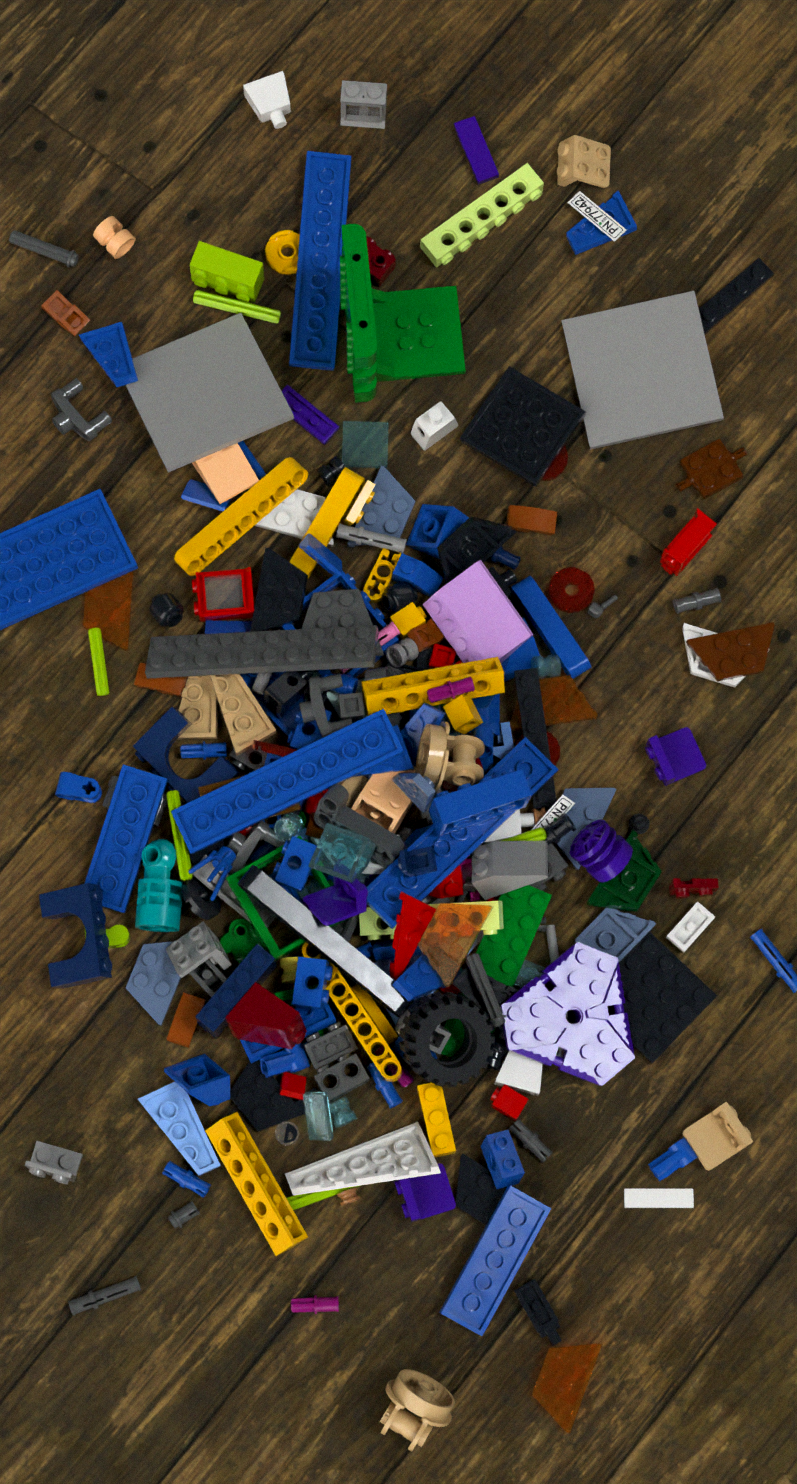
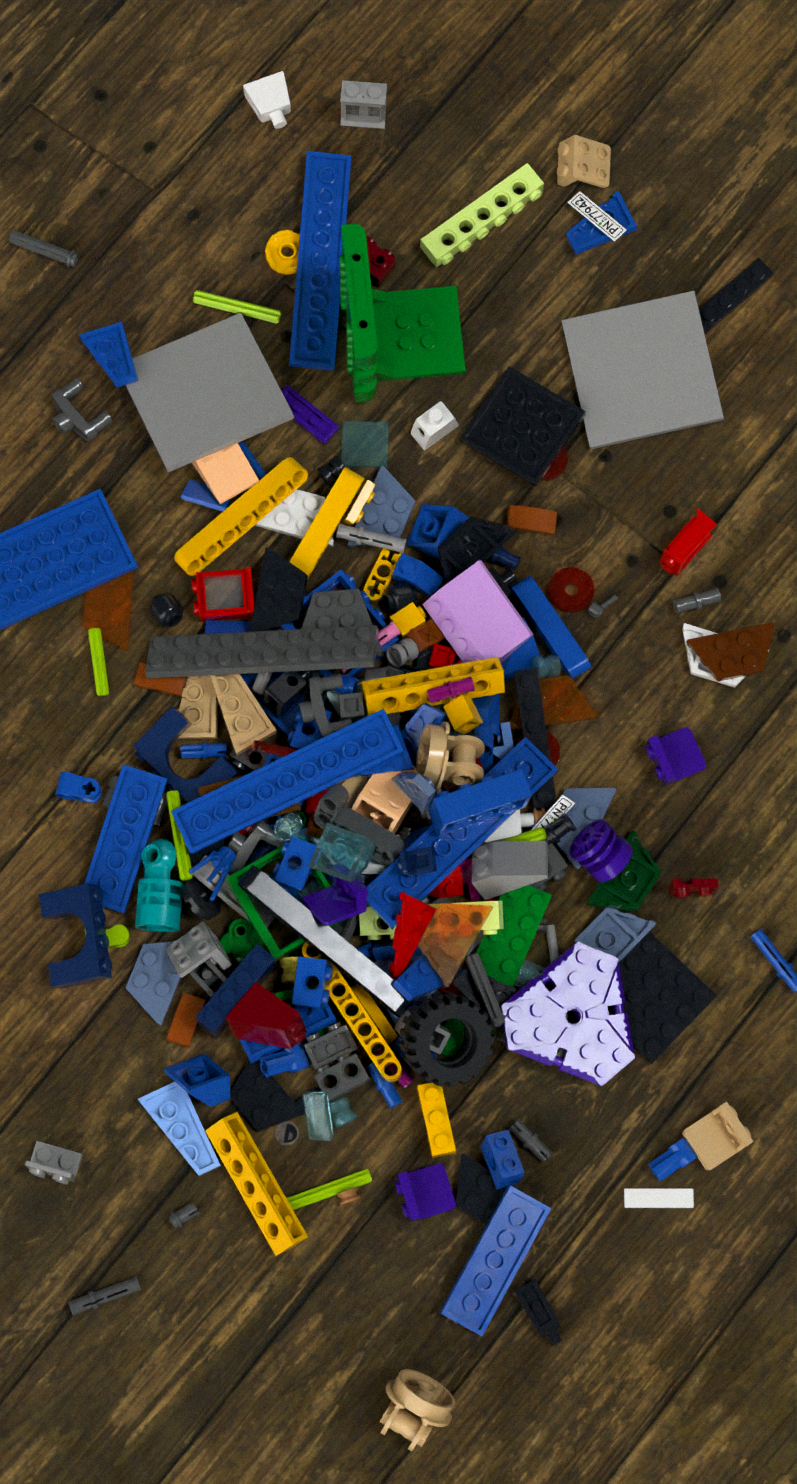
dark orange slope [41,290,90,337] -> none
light nougat wheel [93,216,136,259] -> none
blue pin [162,1161,211,1198] -> none
lime brick [190,241,264,303] -> none
red tile [280,1072,307,1100] -> none
white wing [285,1122,441,1196] -> none
magenta axle [291,1295,339,1314] -> none
blue slope [299,533,342,576] -> none
dark purple tile [454,116,499,185] -> none
dark grey hand [456,877,476,903] -> none
black wheel [486,1041,509,1071] -> none
red brick [490,1084,529,1122] -> none
white torso [495,1051,542,1096] -> none
clear orange wing [532,1343,602,1434] -> none
black piece [629,814,650,834] -> none
white plate [666,902,715,953] -> none
reddish brown plate [676,438,747,499] -> none

